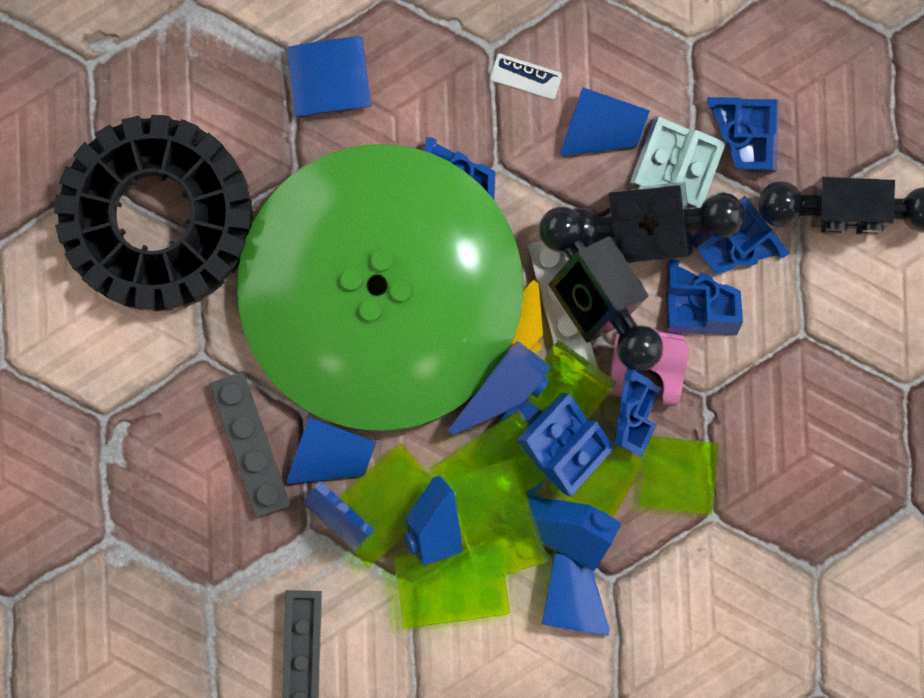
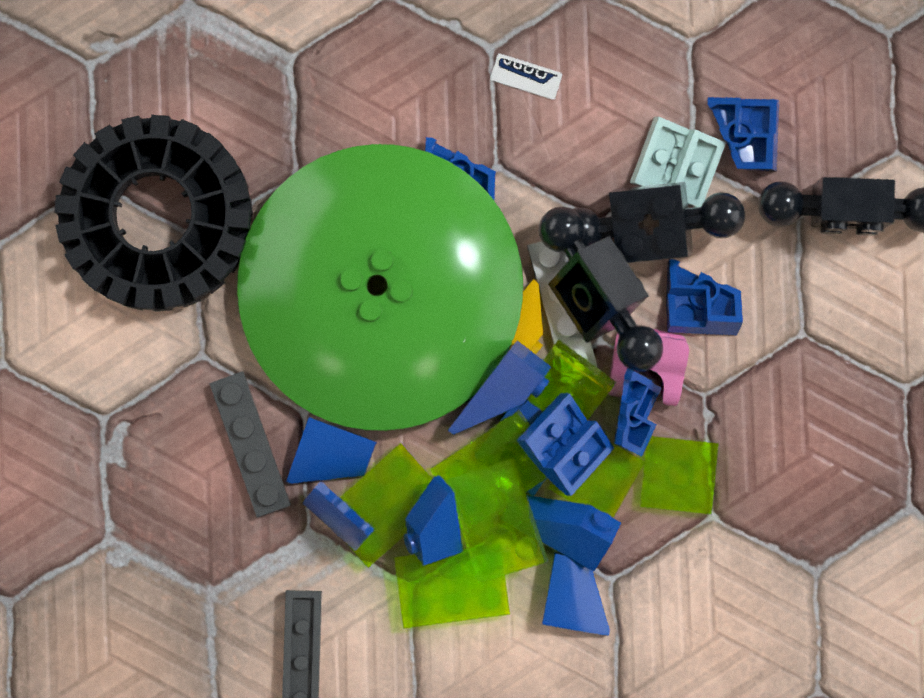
blue slope [287,36,372,118] -> none
blue slope [559,87,650,157] -> none
blue slope [692,196,790,274] -> none

